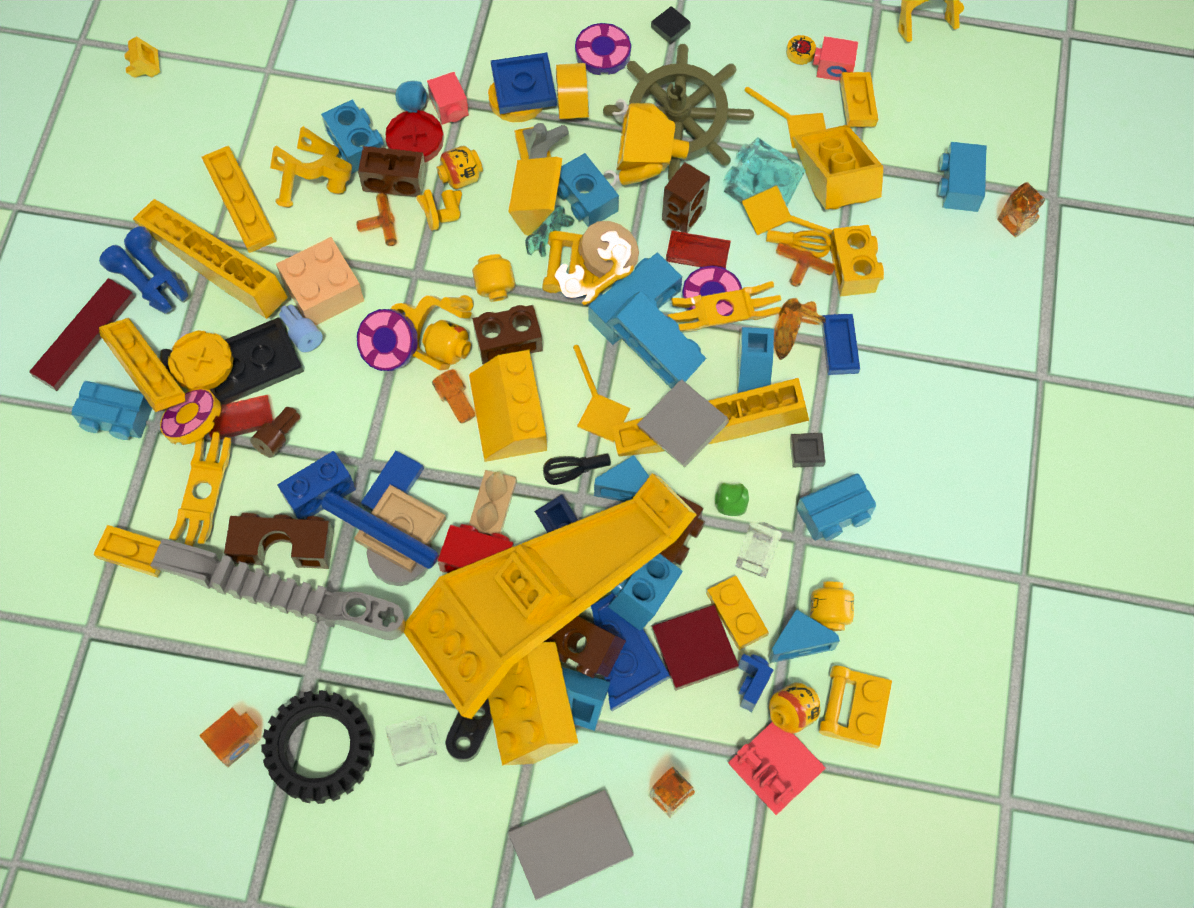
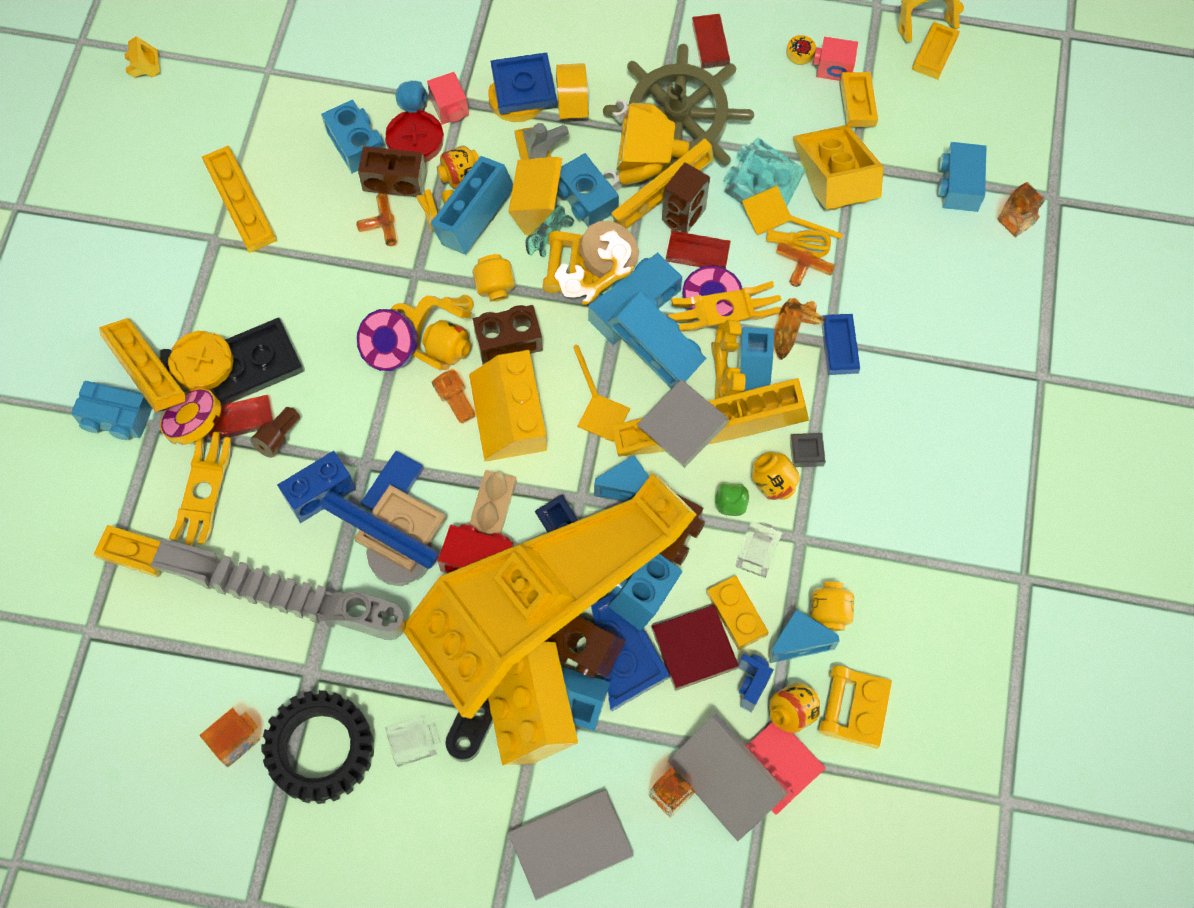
dark red tile [29,278,135,391] -> none
blue piece [99,226,189,314] -> none
yellow slope [133,199,288,319] -> none
reddish brown arch [224,513,334,569] -> none
yellow piece [270,126,352,207] -> none
light nougat brick [276,237,364,325] -> none
light blue piece [279,304,323,352] -> none
black piece [542,453,611,485] -> none
tile [575,23,632,75] -> none
black tile [651,6,691,44] -> none
yellow piece [744,87,826,148] -> none
dark azure brick [797,473,876,541] -> none
yellow brick [830,225,884,297] -> none
none -> dark azure brick [430,156,513,255]
none -> yellow tile [611,138,714,229]
none -> light grey tile [667,713,789,842]
none -> clear red tile [692,13,730,69]
none -> yellow helmet [711,319,746,399]
none -> yellow head [751,452,800,500]
none -> yellow tile [912,22,960,80]

